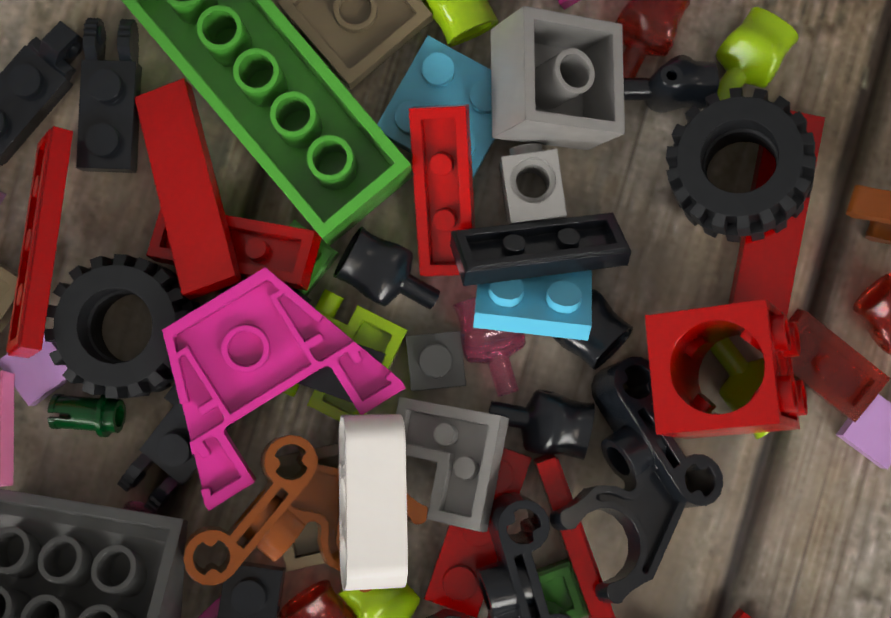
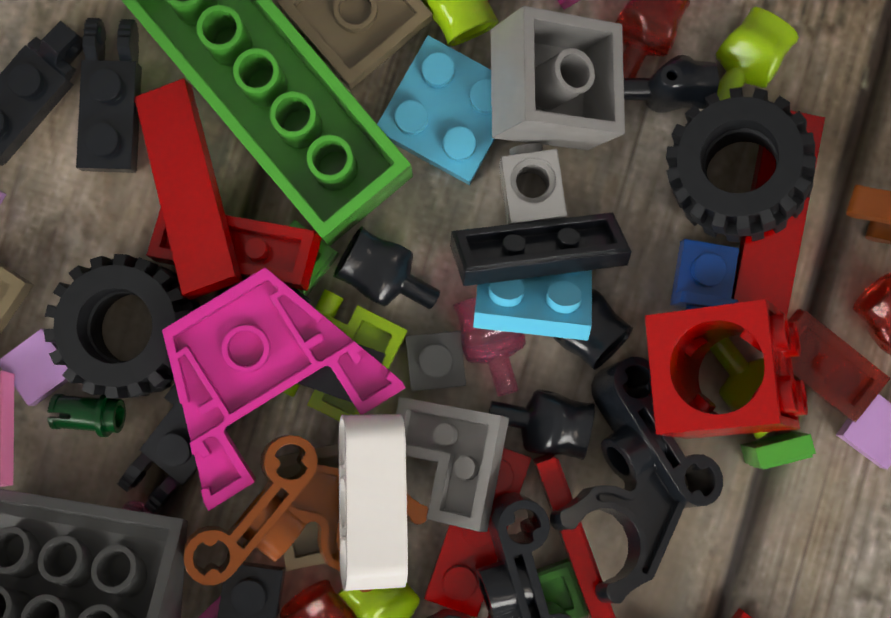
red tile [6,126,73,358] -> none
red plate [409,104,475,276] -> none
none -> blue bracket [670,239,739,310]
none -> bright green tile [740,431,816,470]

